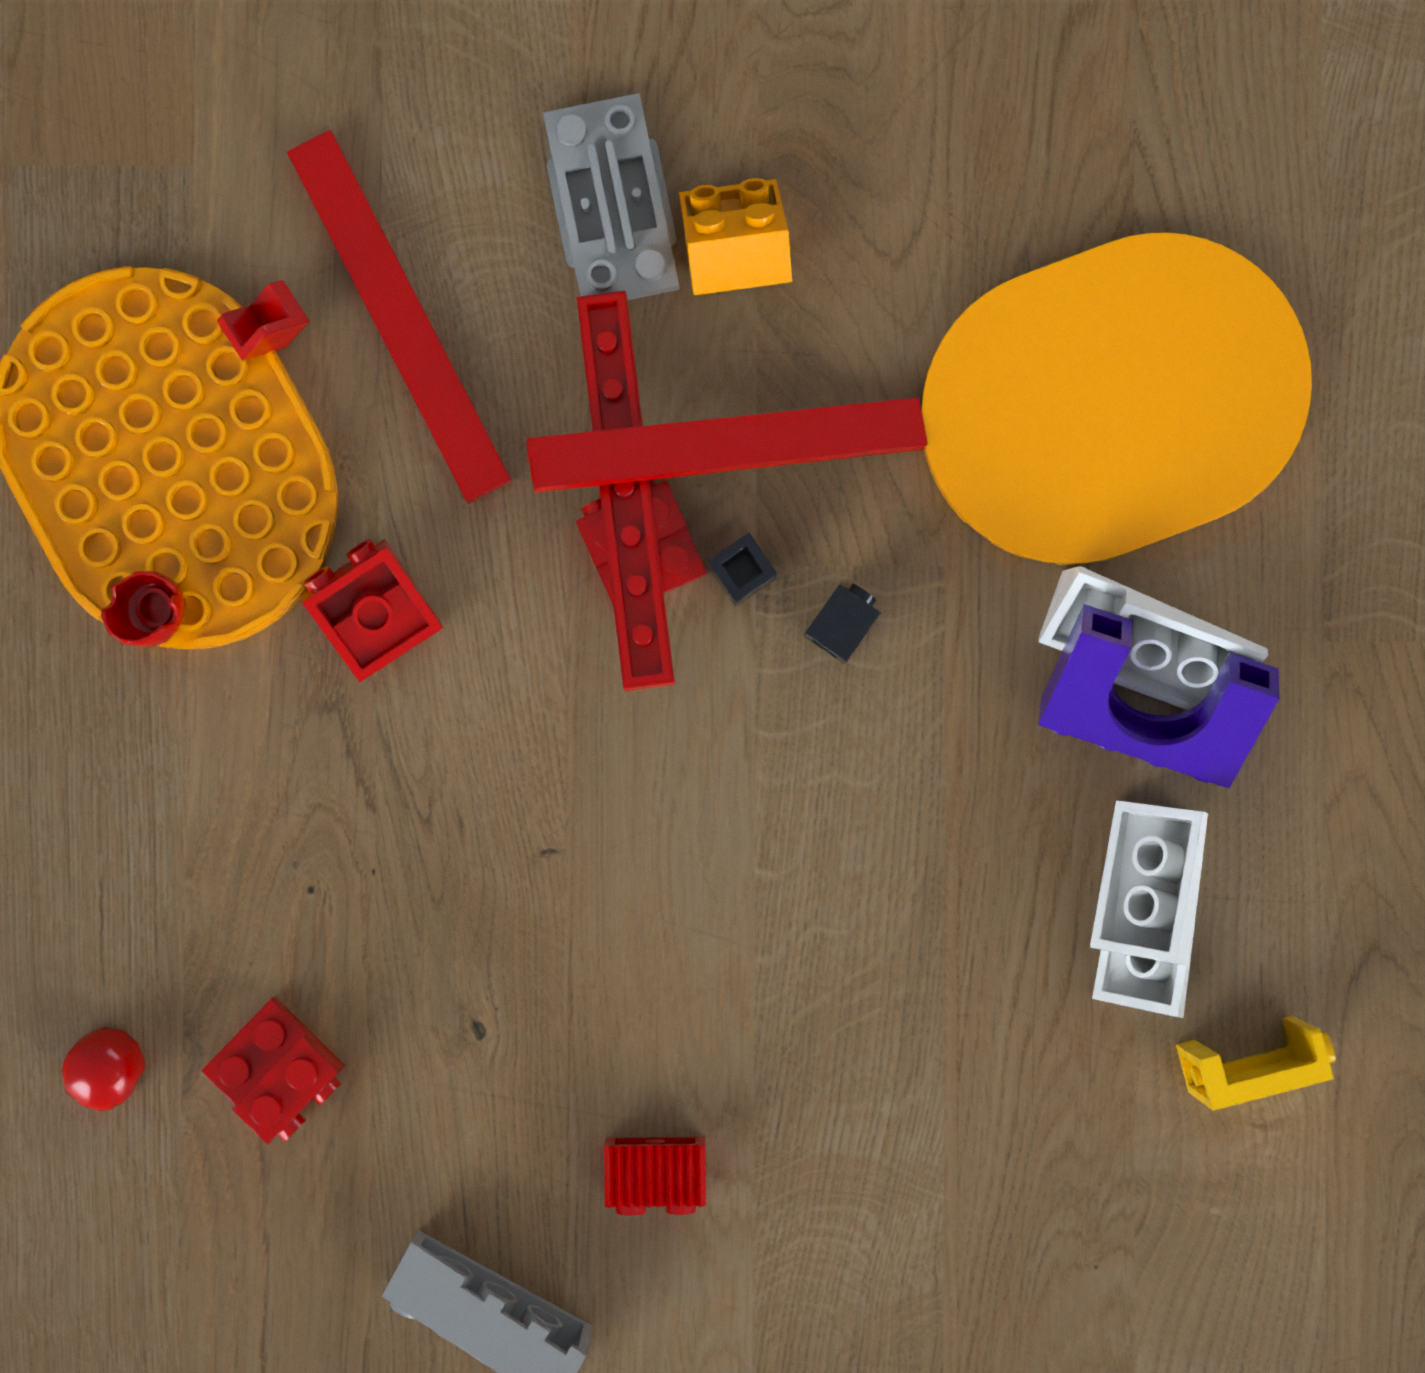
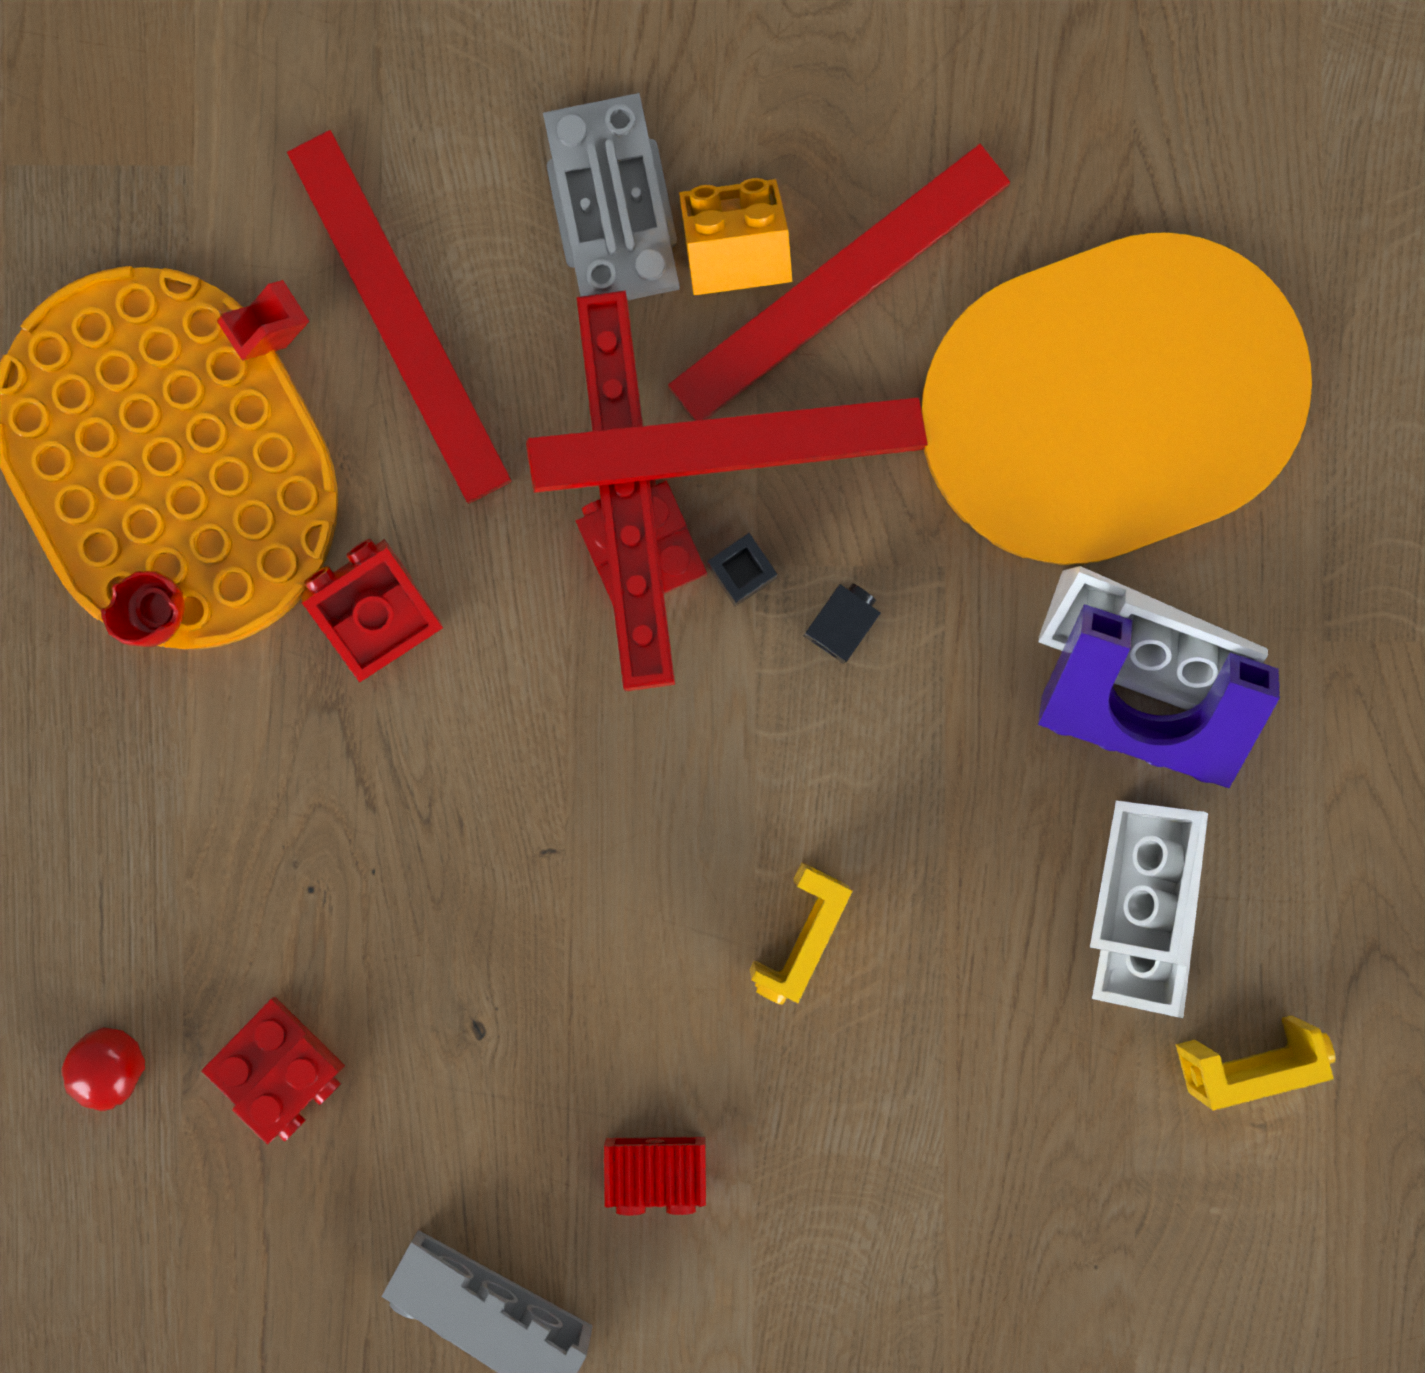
none -> red tile [668,143,1010,421]
none -> yellow panel [750,862,853,1005]

